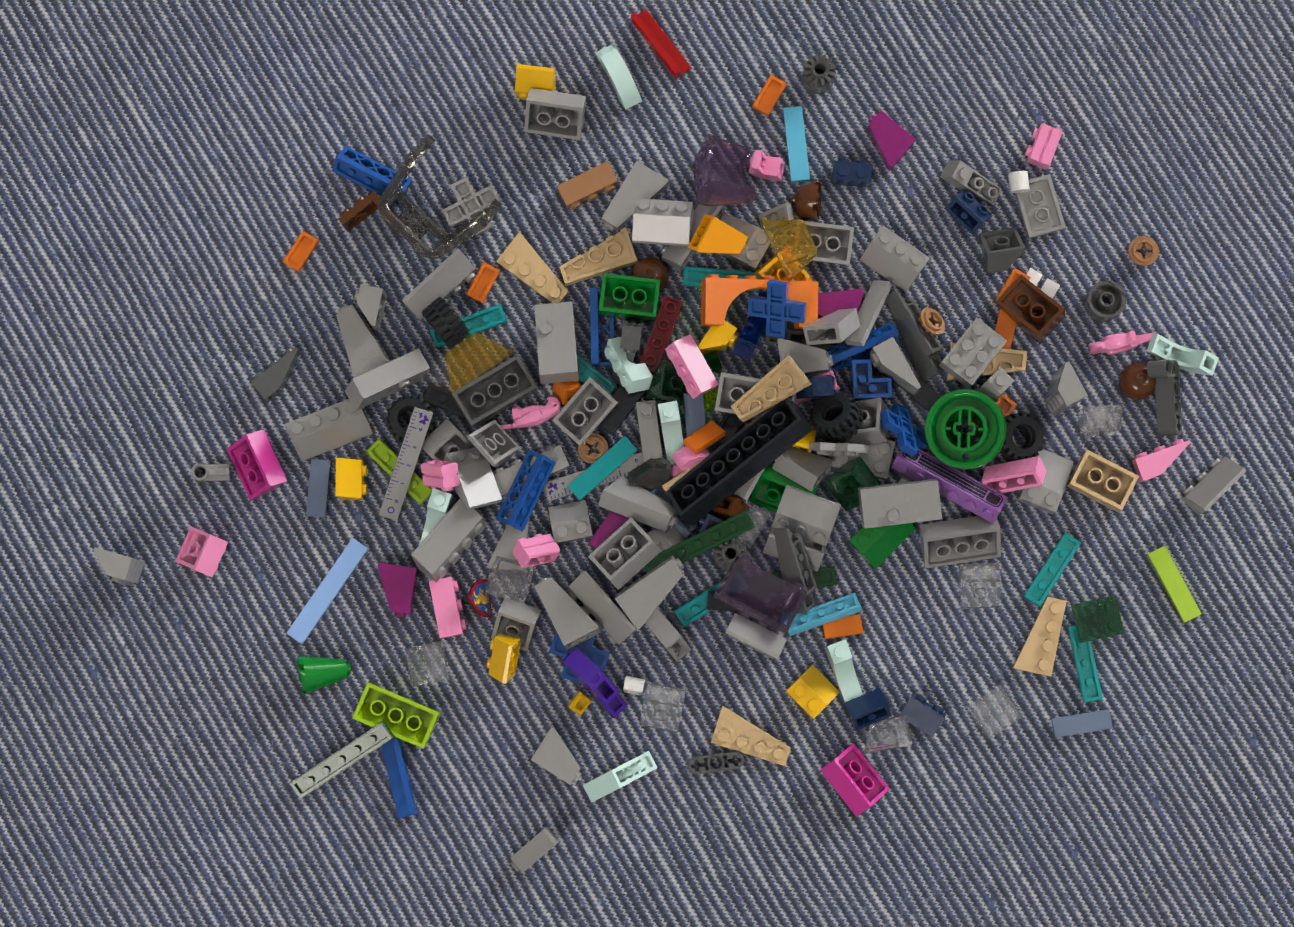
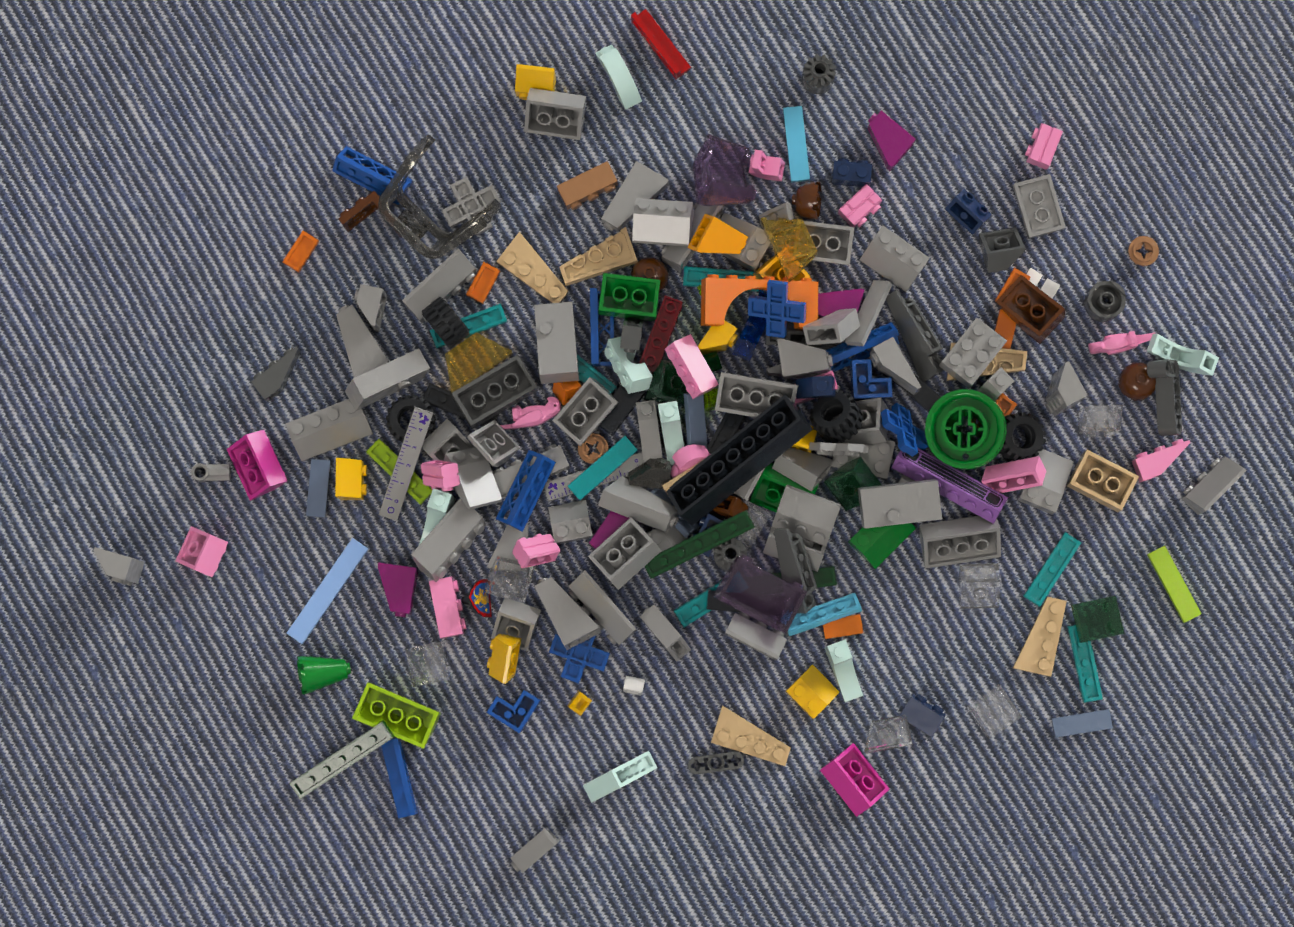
light grey slope [531,727,582,785] -> none
dark purple slope [562,647,628,718] -> none
light grey slope [615,555,685,630] -> none
clear slope [639,682,686,733] -> none
orange tile [683,421,725,455] -> none
tan wing [730,355,812,422] -> none
orange tile [752,74,787,116] -> none
dark blue brick [844,688,892,731] -> none
medium nougat gear [918,308,945,336] -> none
light grey slope [940,160,1002,206] -> none
white brick [1008,171,1030,194] -> none
none -> blue brick [486,690,541,733]
none -> bright pink brick [838,184,882,228]

